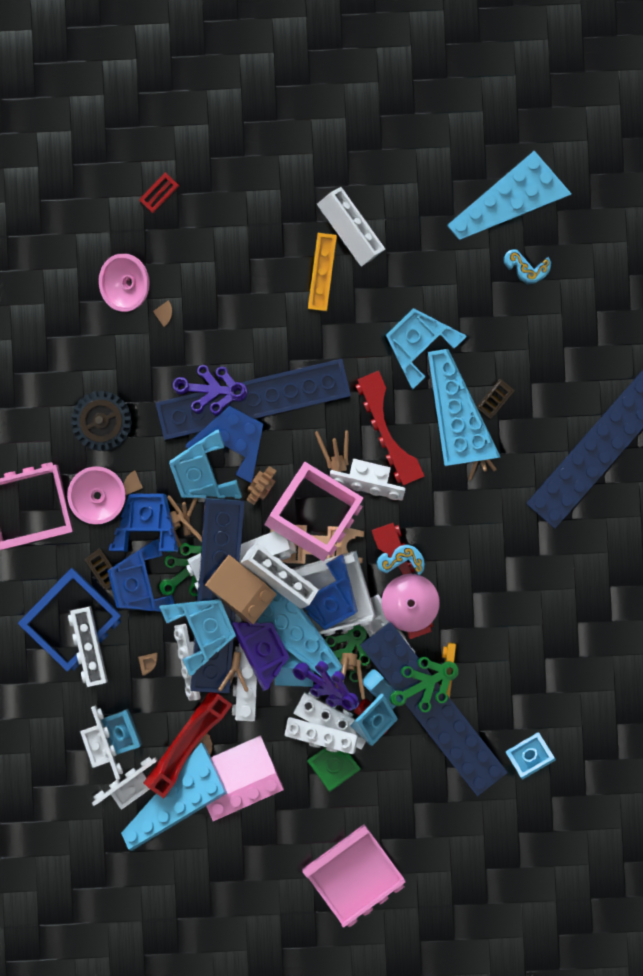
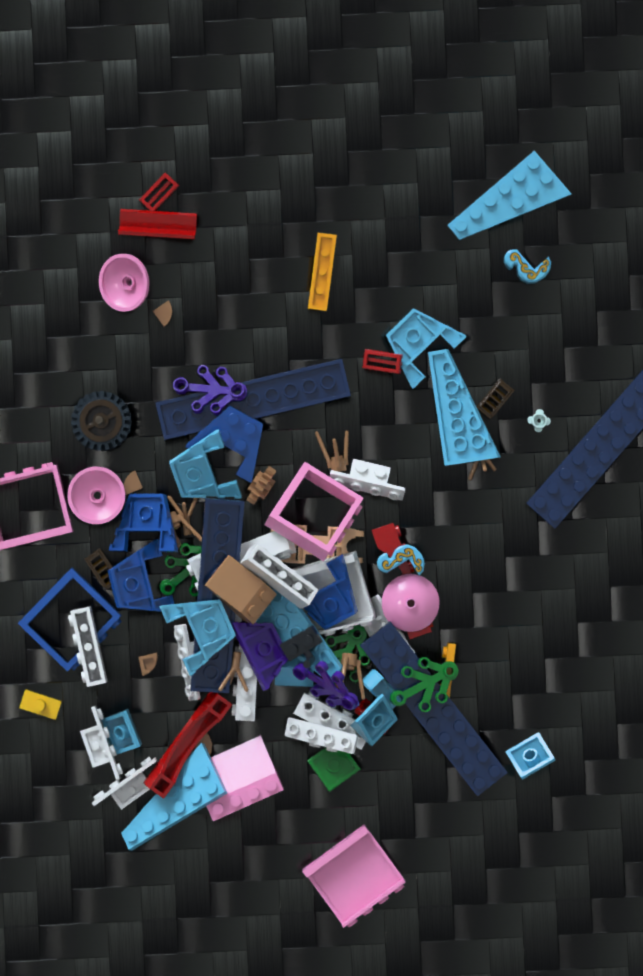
white brick [317,187,385,266] -> none
red arch [355,370,424,485] -> none
none -> yellow tile [19,689,62,720]
none -> red panel [118,209,197,239]
none -> black plate [279,625,323,668]
none -> red tile [362,349,403,374]
none -> light aqua plate [527,409,551,432]

